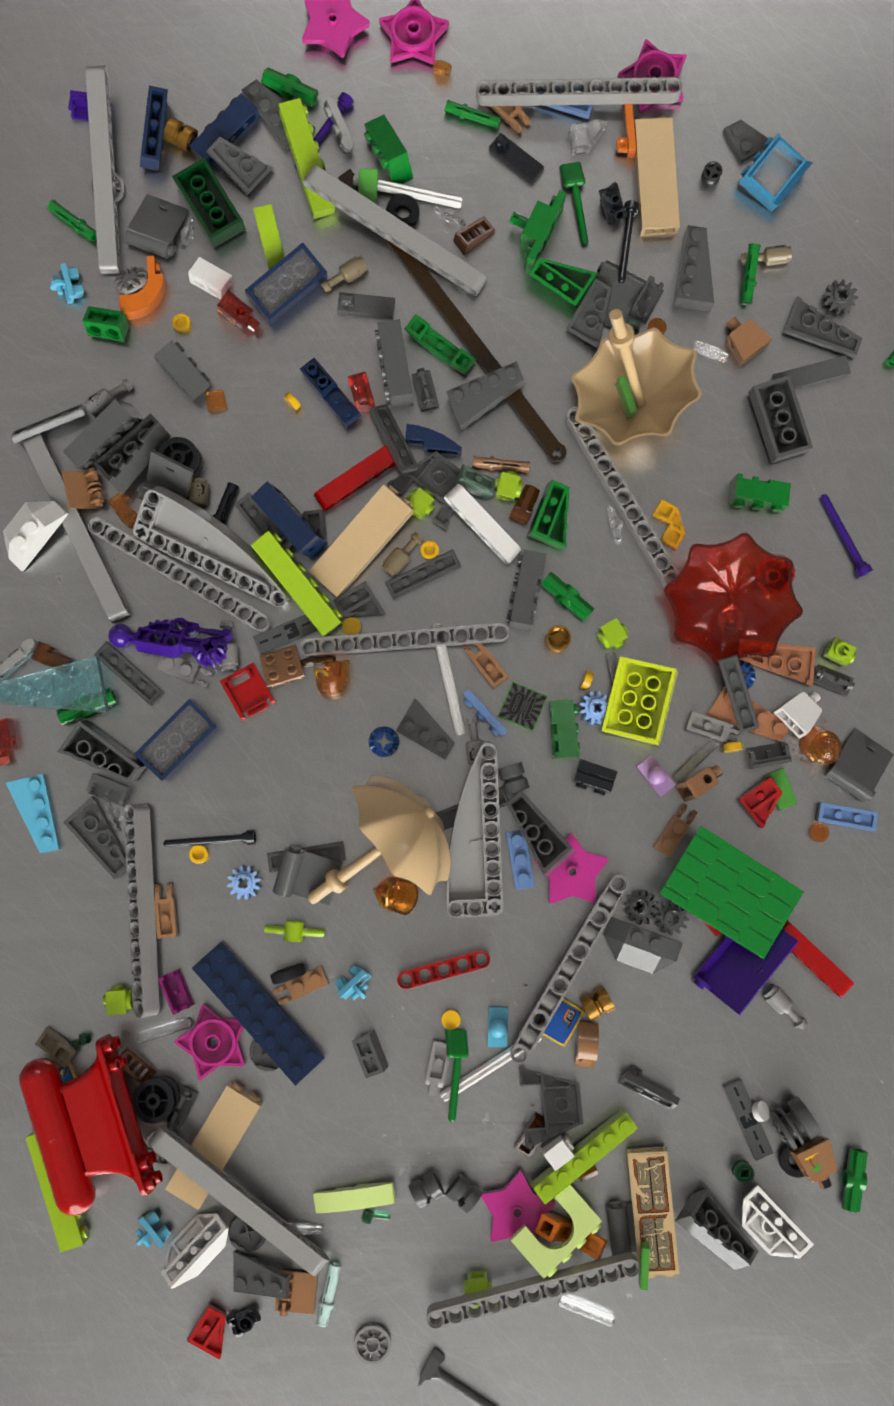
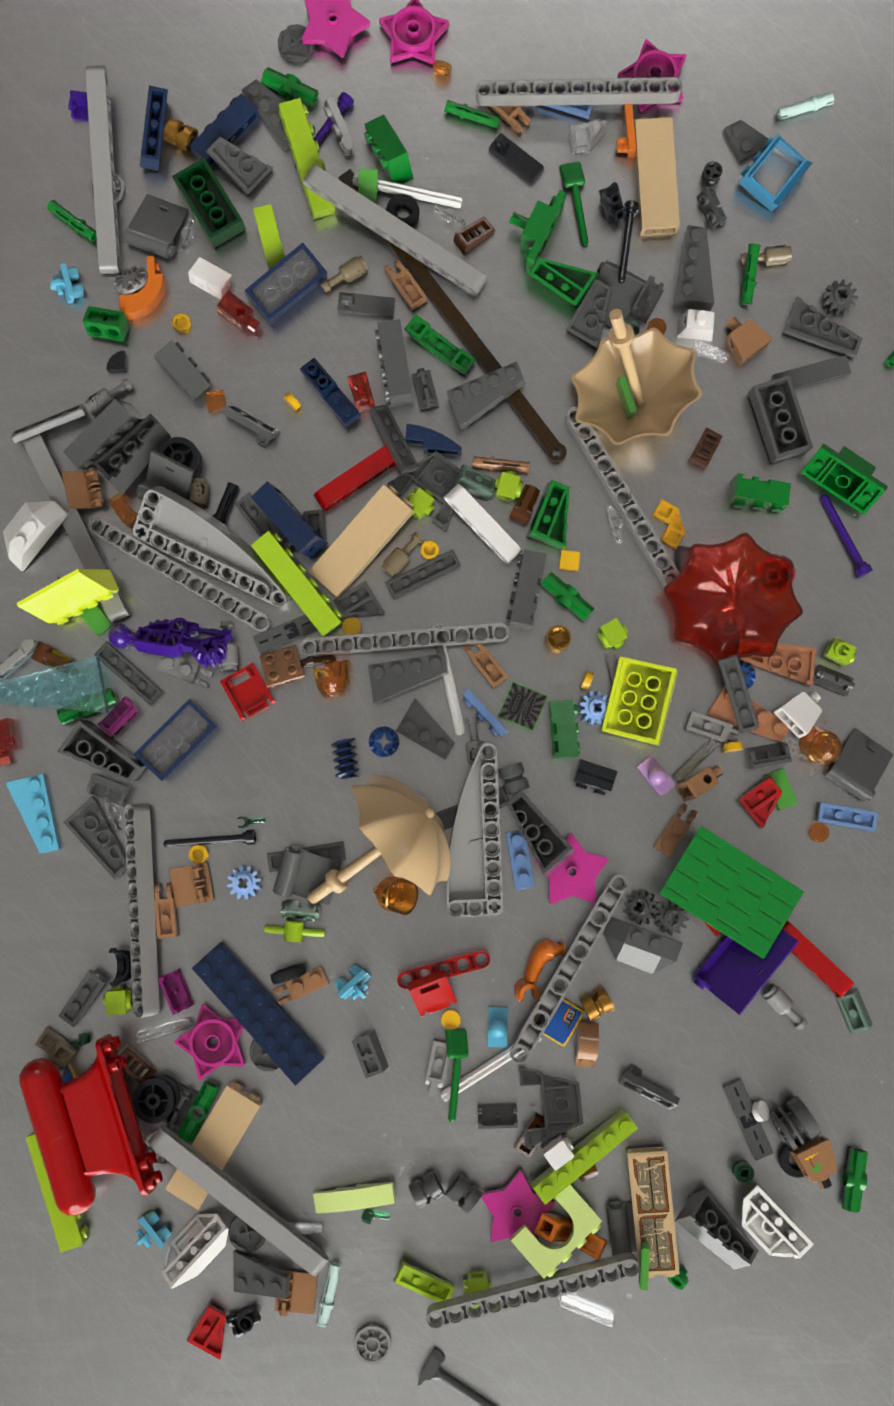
none -> neon yellow slope [17,569,119,625]
none -> dark grey hinge [58,969,107,1027]
none -> bright green tile [80,605,113,636]
none -> magenta hinge [98,696,141,738]
none -> black tile [106,351,127,372]
none -> black helmet [109,948,131,987]
none -> medium nougat hinge [169,862,214,907]
none -> green piece [178,1081,220,1143]
none -> dark grey hinge [221,403,280,446]
none -> clear green hand [237,816,265,828]
none -> dark grey tile [278,24,315,63]
none -> sand green hinge [280,900,321,922]
none -> dark blue piece [331,738,360,779]
none -> dark grey wedge [368,653,449,704]
none -> medium nougat hinge [384,259,428,311]
none -> lime hinge [393,1261,455,1302]
none -> red container [407,969,457,1017]
none -> dark grey hinge [478,1103,518,1129]
none -> orange piece [514,939,565,1002]
none -> yellow tile [559,550,580,572]
none -> green tile [668,1267,689,1290]
none -> dark grey cone [676,546,695,574]
none -> white torso [677,309,715,341]
none -> reddish brown slope [688,427,723,469]
none -> dark grey hinge [697,186,727,230]
none -> light aqua pin [776,92,834,121]
none -> green brick [801,443,888,515]
none -> sand green slope [836,988,872,1034]

